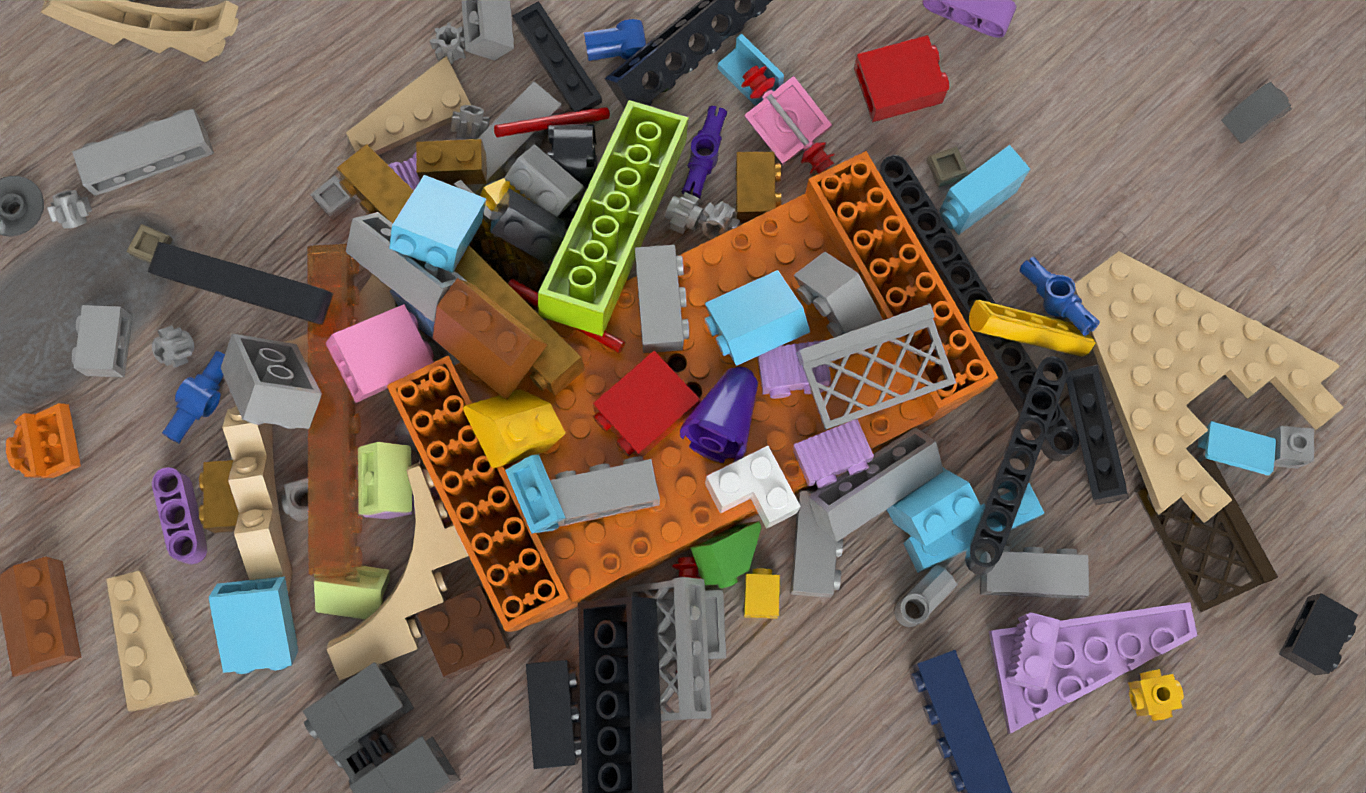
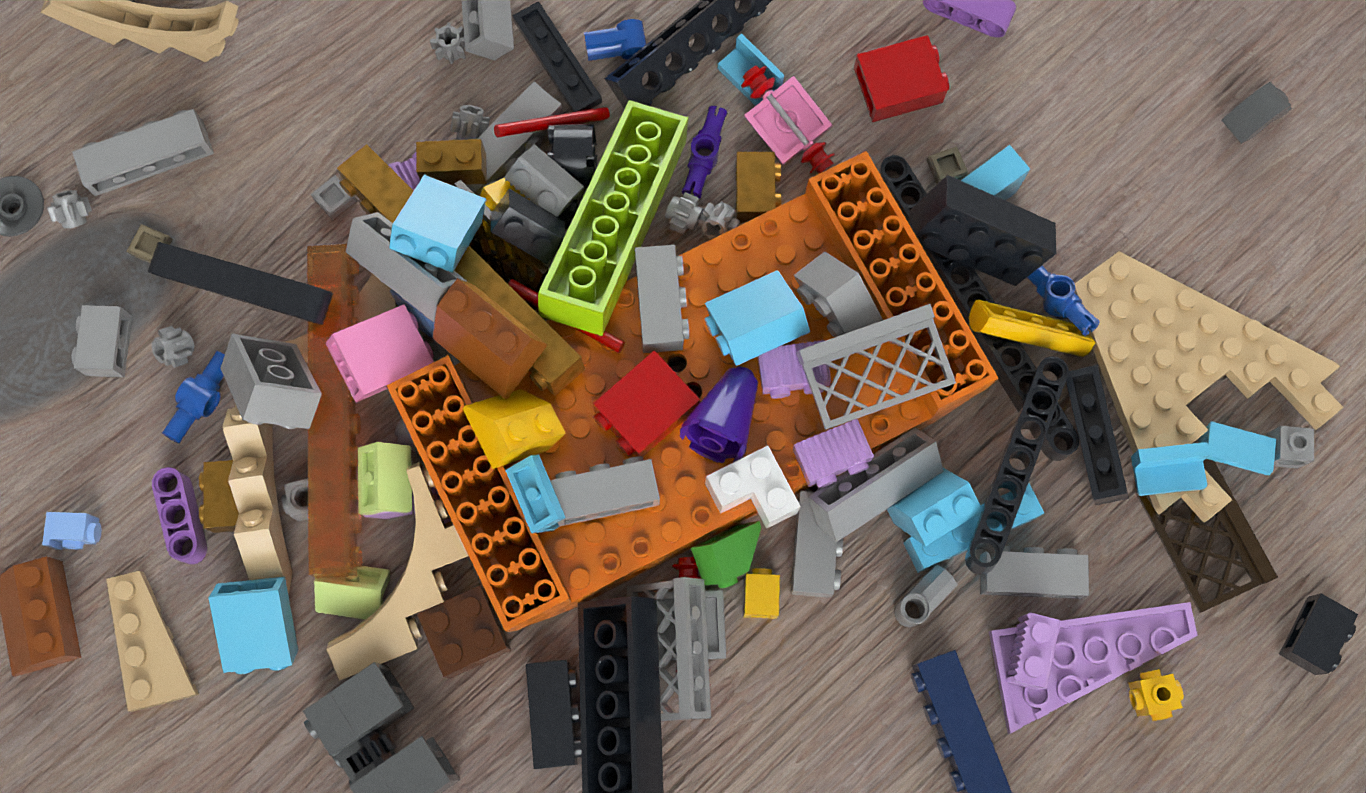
orange slope [6,403,81,478] -> none
tan wing [346,56,471,155] -> none
none -> light blue brick [42,512,102,550]
none -> black piece [909,175,1057,286]
none -> medium azure panel [1131,442,1210,496]

